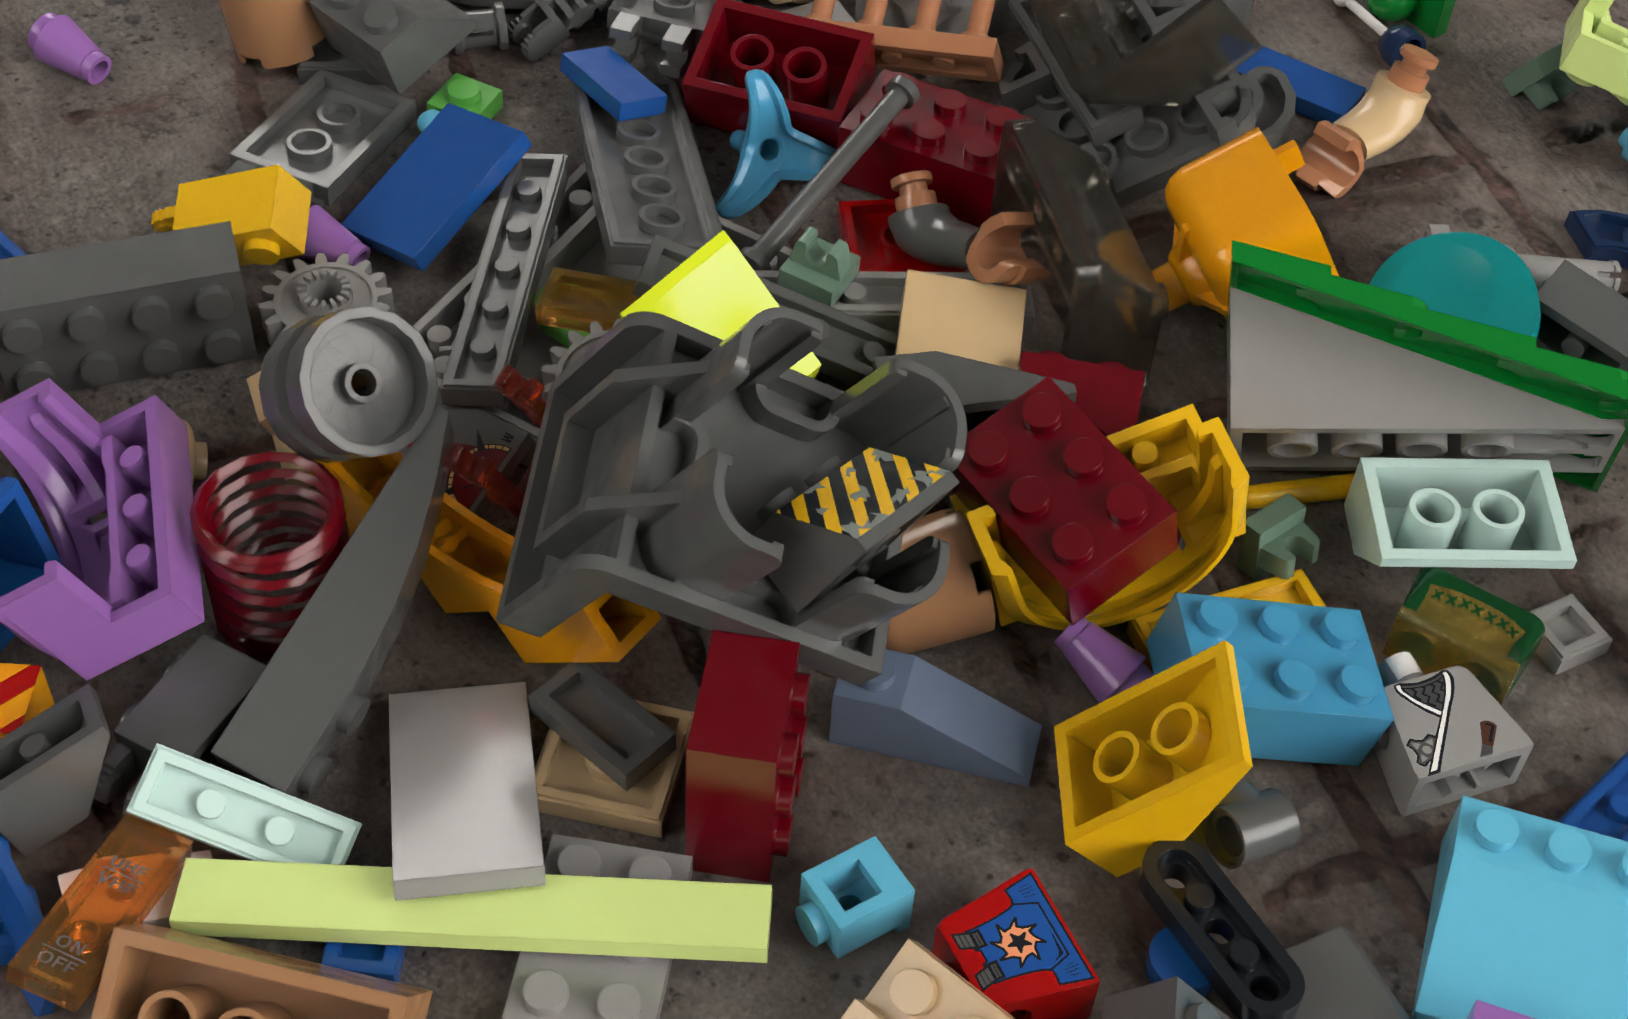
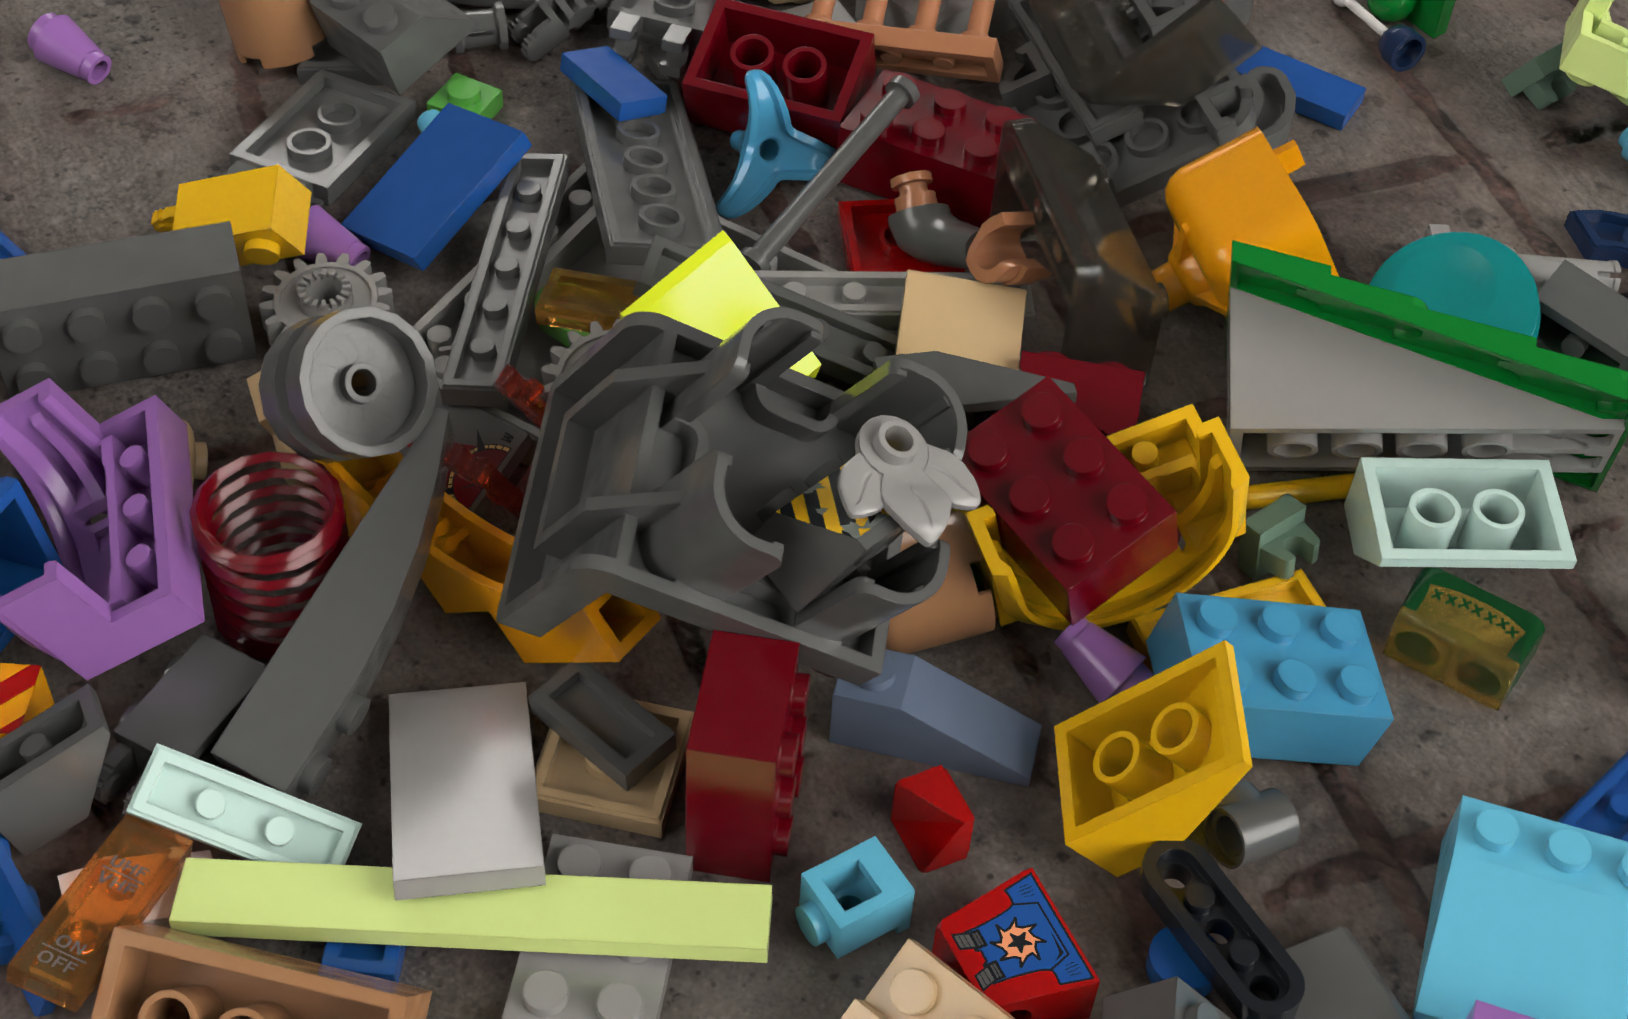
sand green tile [778,227,861,307] -> none
piece [1294,43,1439,198] -> none
light grey torso [1373,652,1534,817] -> none
light grey tile [1515,593,1613,675] -> none
none -> light grey plate [837,415,981,548]
none -> red slope [890,764,975,873]

